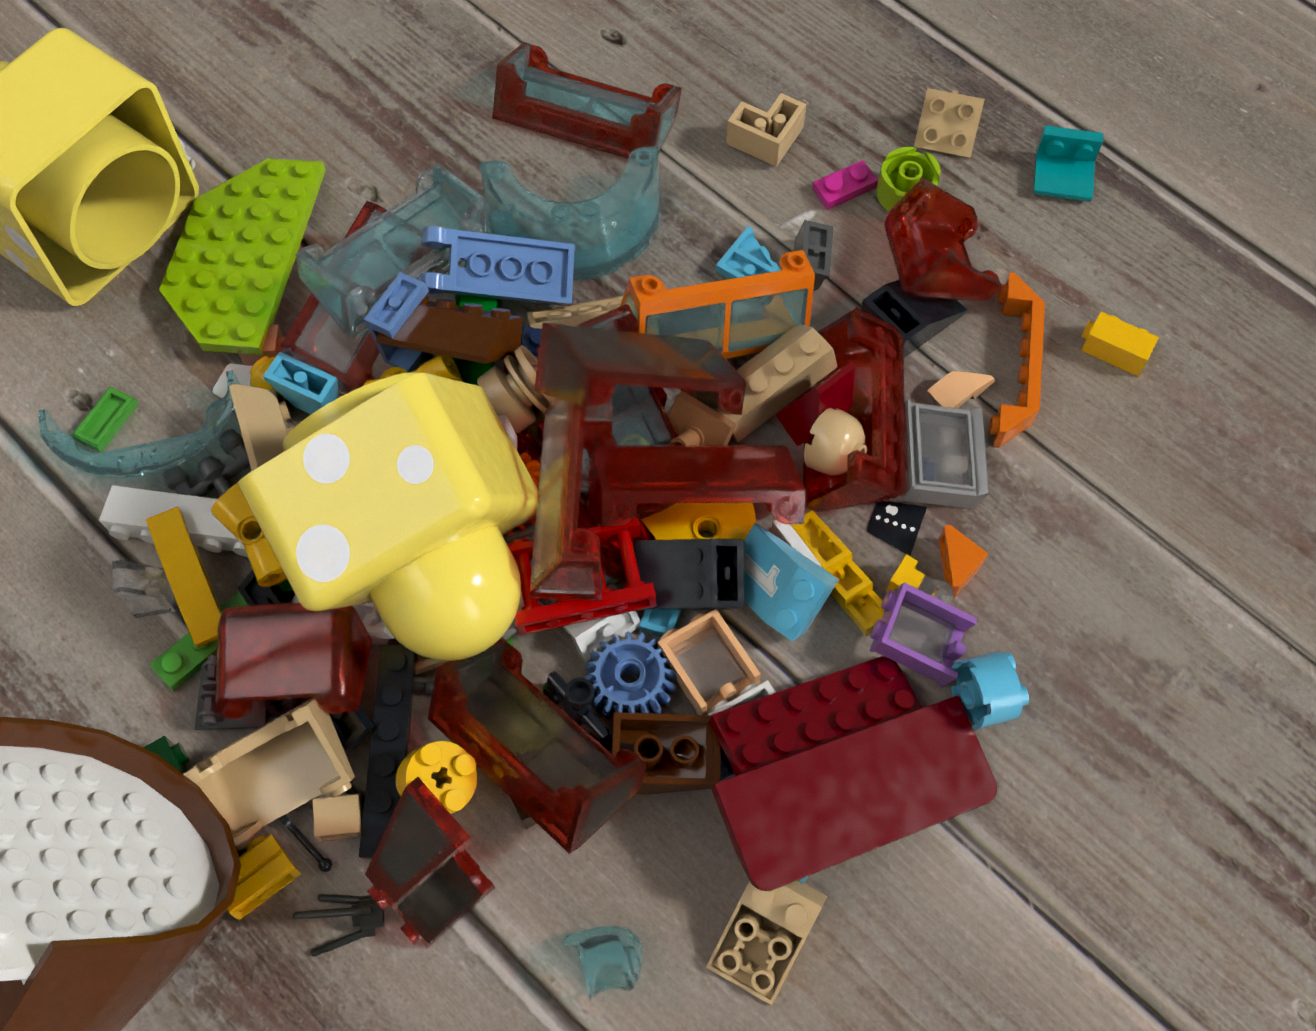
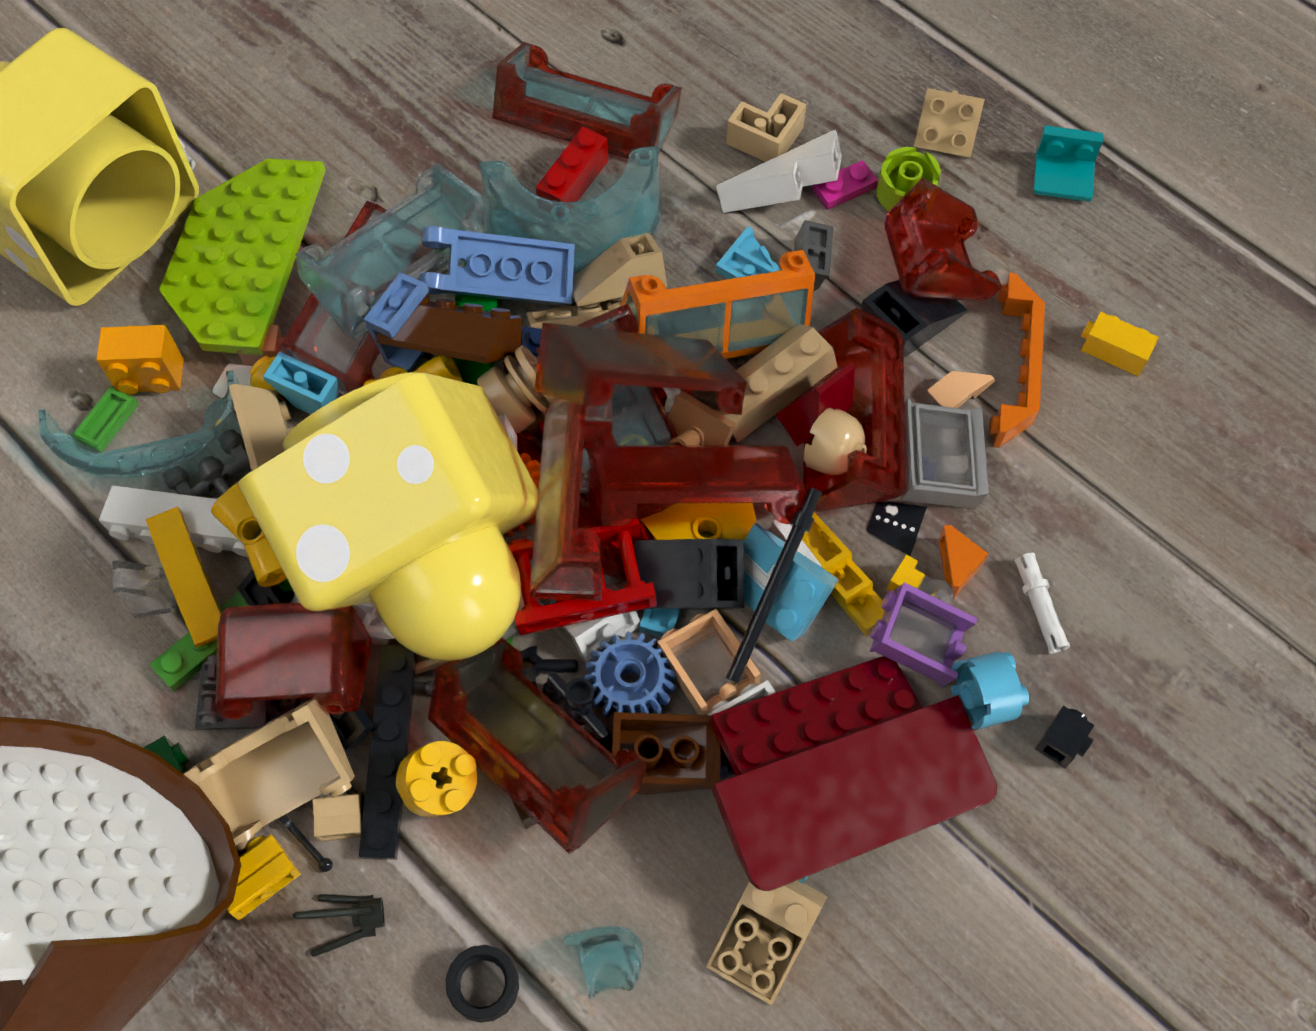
windscreen [365,777,495,948] -> none
none -> light orange brick [96,325,184,395]
none -> black tyre [445,945,520,1023]
none -> black bar [513,646,579,686]
none -> red brick [536,126,609,221]
none -> tan slope [572,232,667,308]
none -> white slope [716,130,842,213]
none -> black bar [726,487,822,683]
none -> white pin [1014,553,1070,654]
none -> black brick [1035,706,1094,769]

